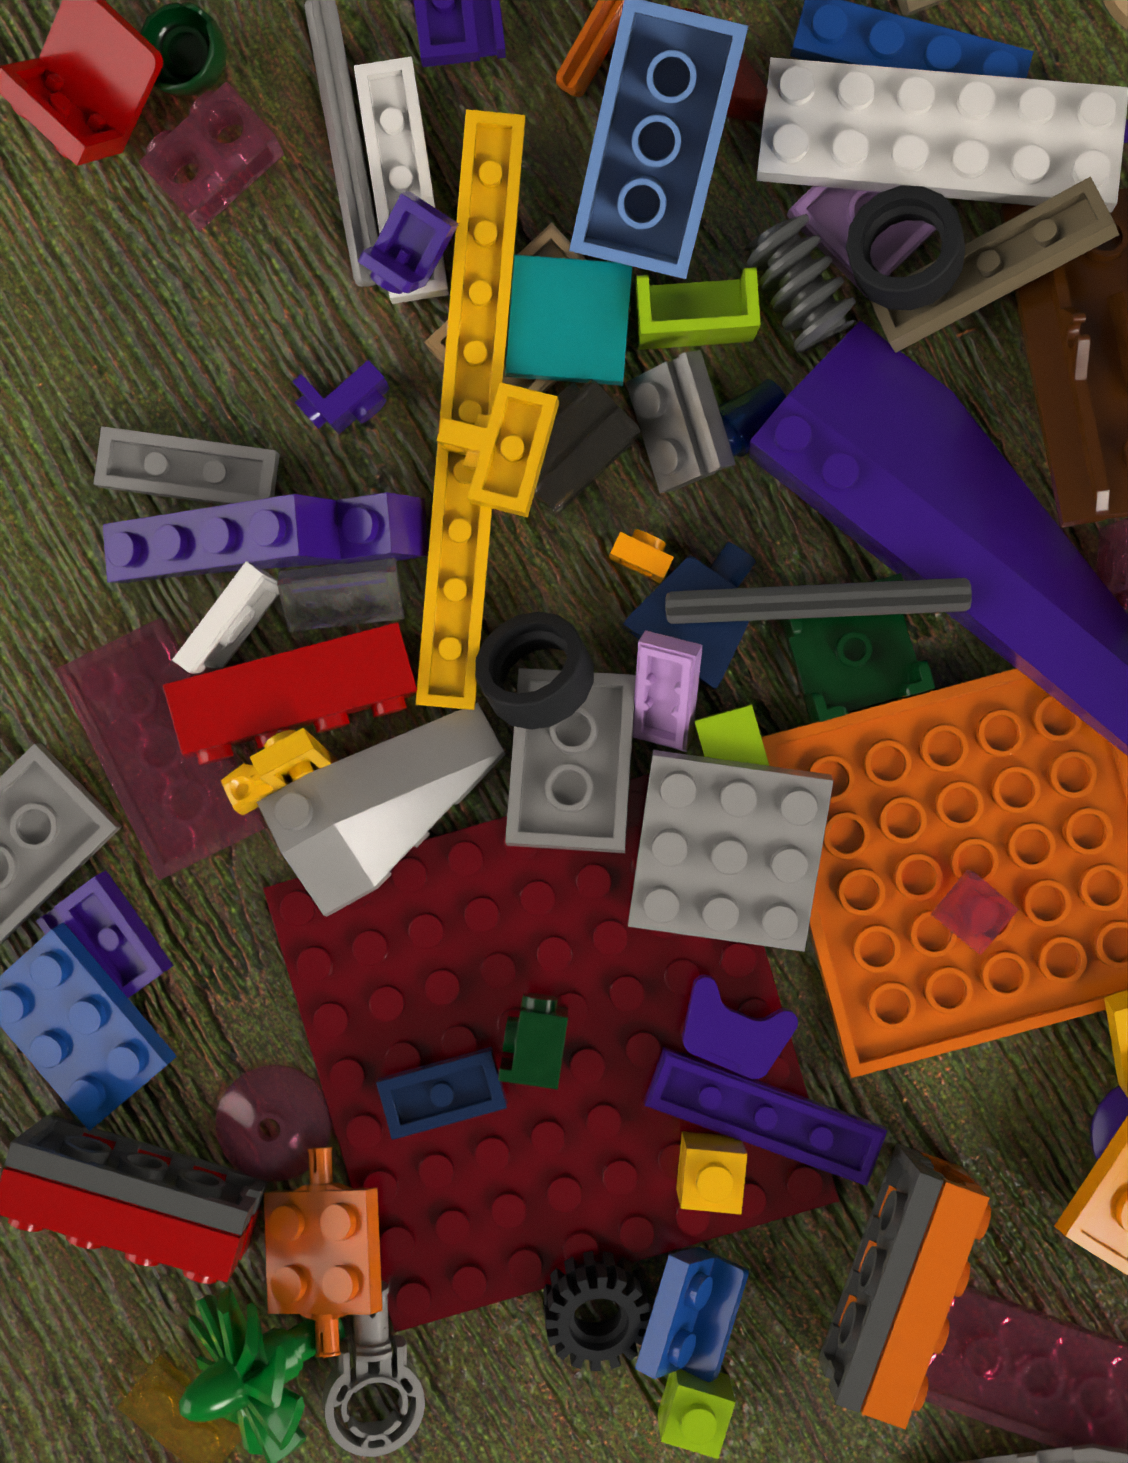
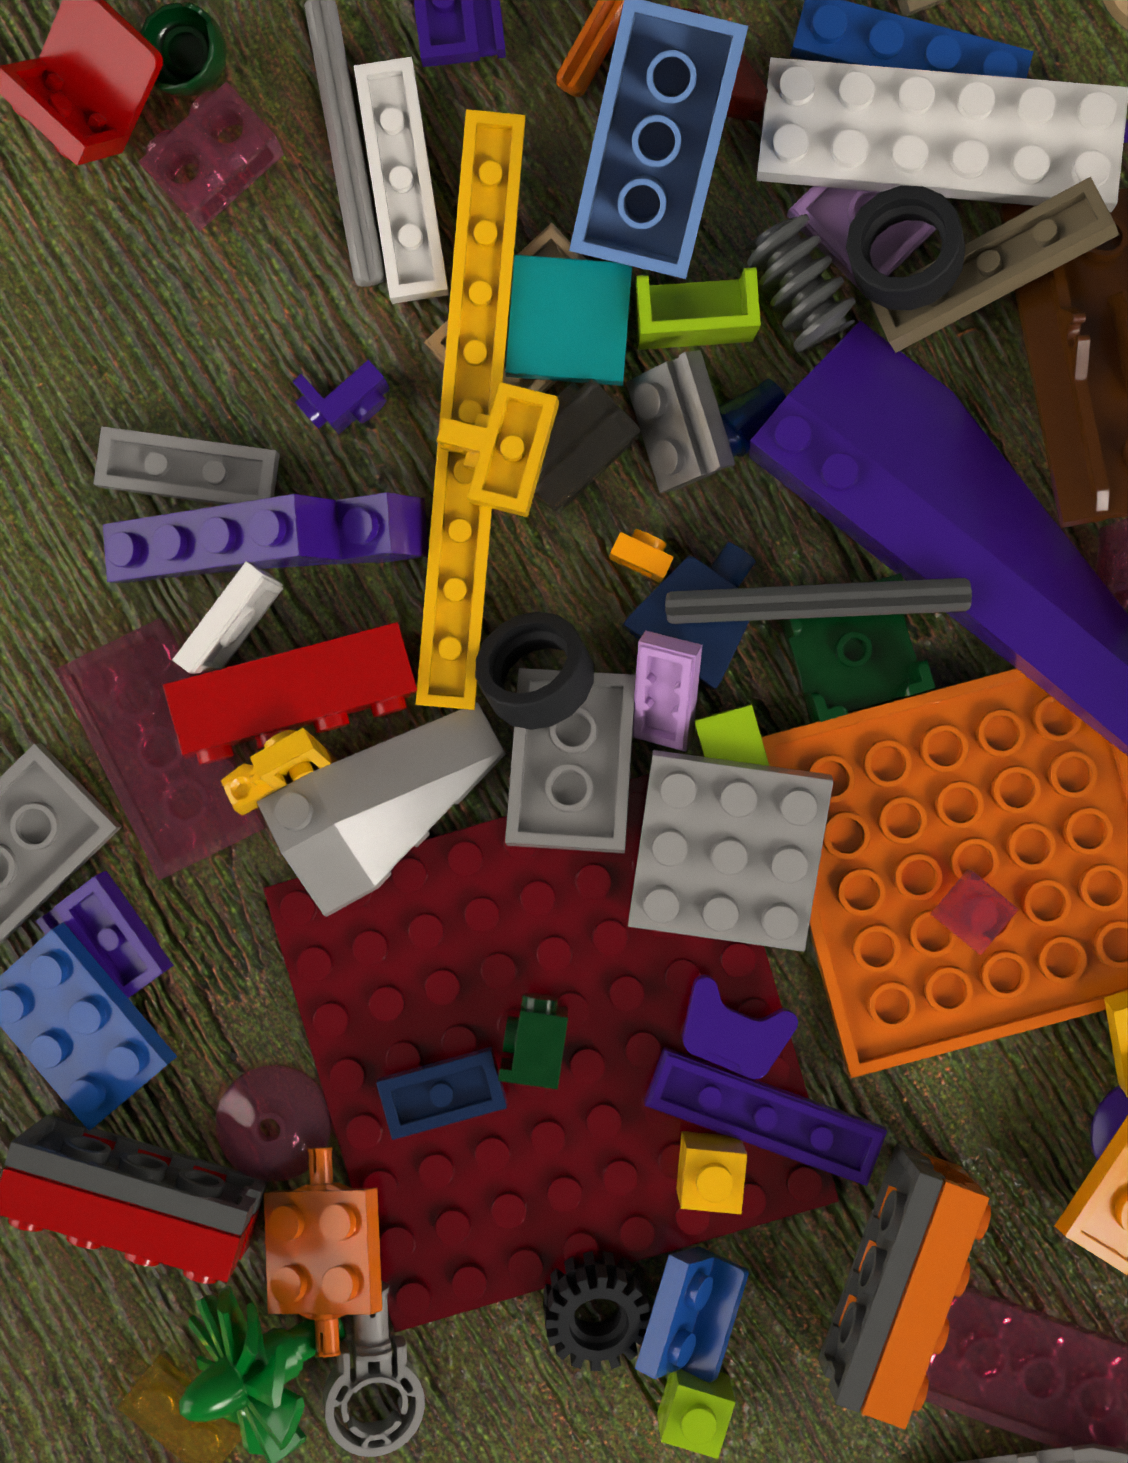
clear plate [277,558,404,632] -> none
dark purple bracket [358,191,459,294] -> none

